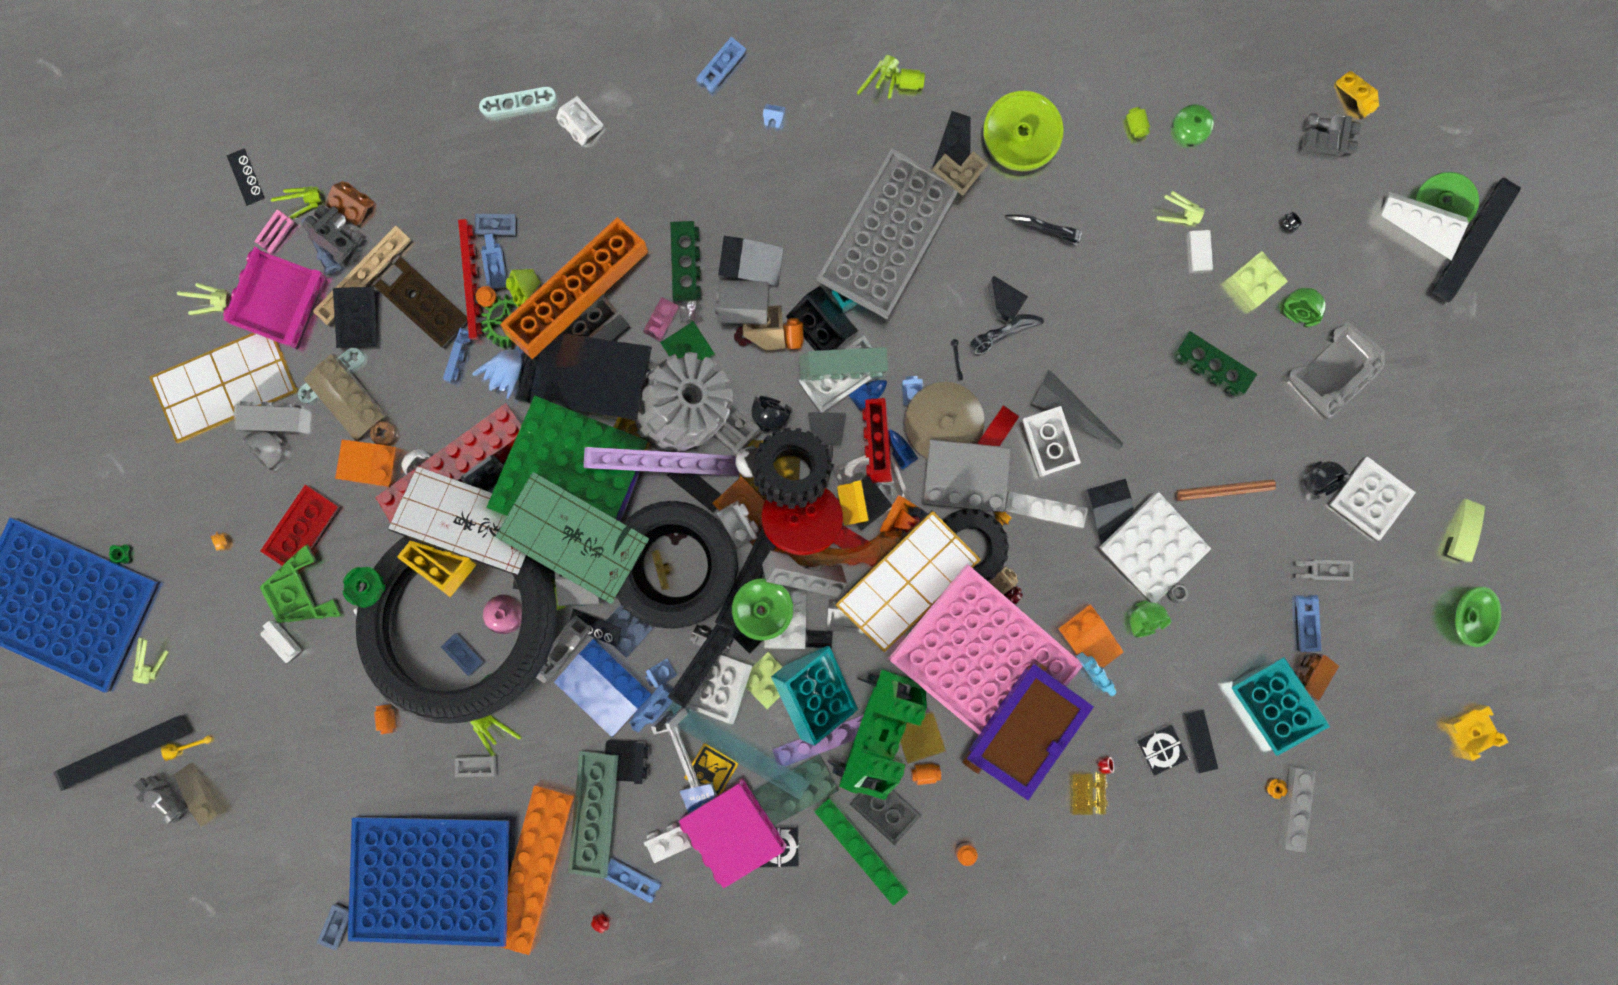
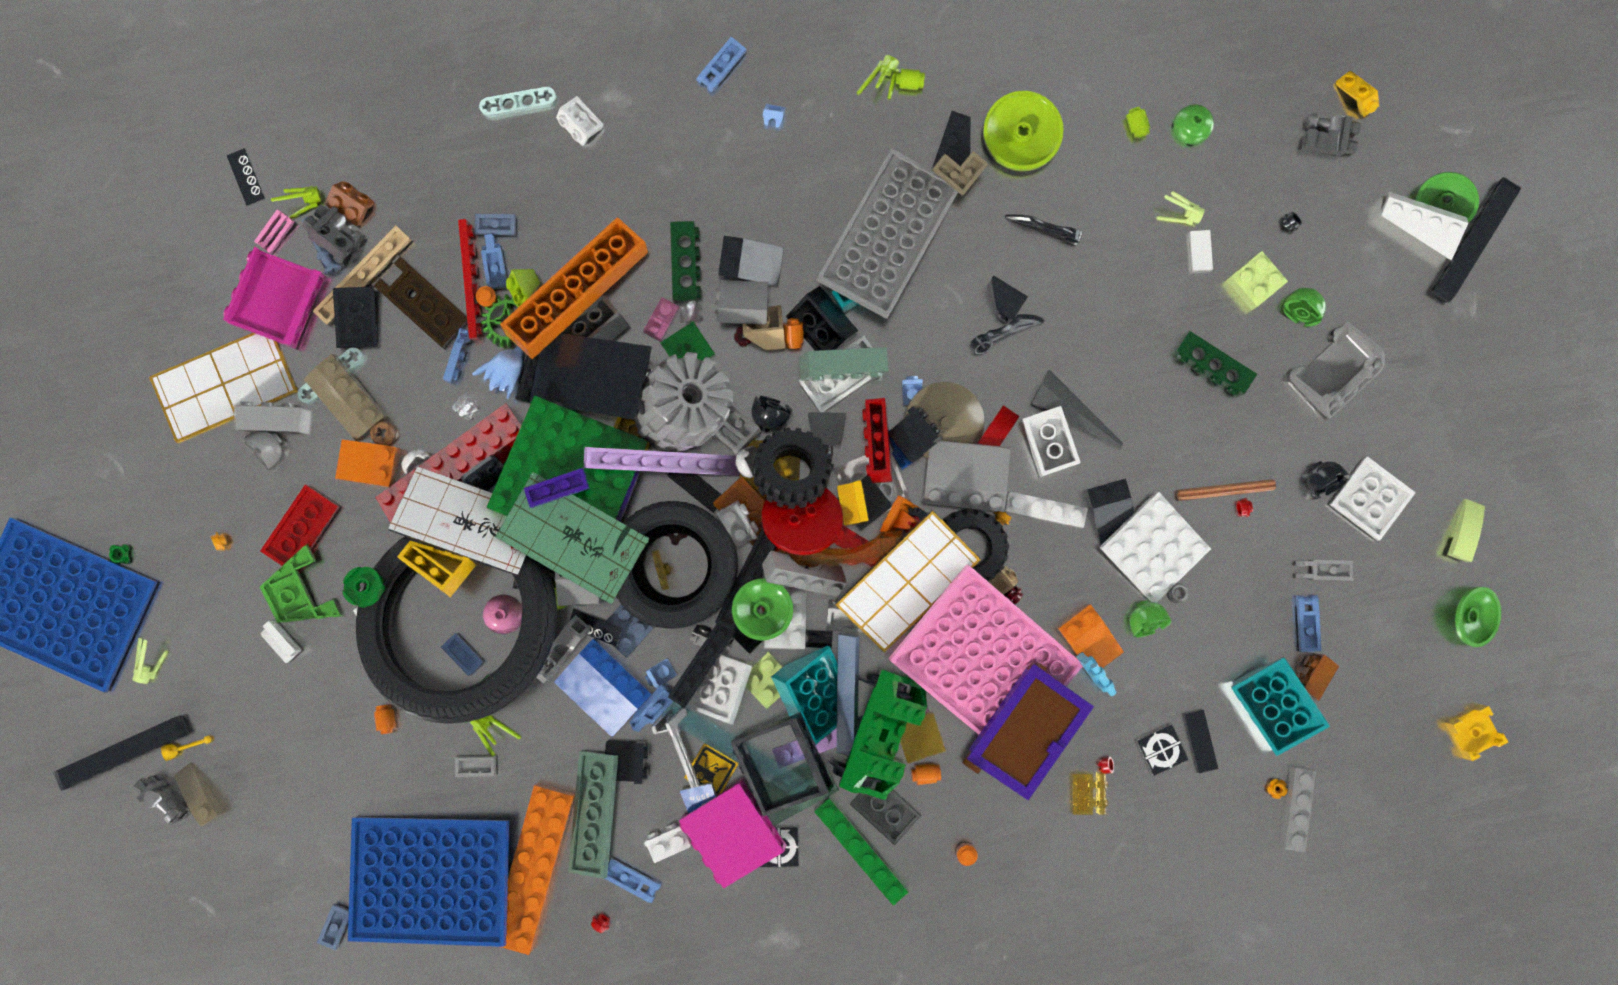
yellowish green plant [177,283,230,315] -> none
blue plate [848,380,887,411] -> none
black hinge [951,339,963,380] -> none
none -> clear tile [452,393,478,419]
none -> dark purple plate [524,468,590,508]
none -> black window [730,712,834,817]
none -> sand blue tile [836,633,859,756]
none -> black bracket [889,406,943,462]
none -> red plate [1236,498,1253,517]

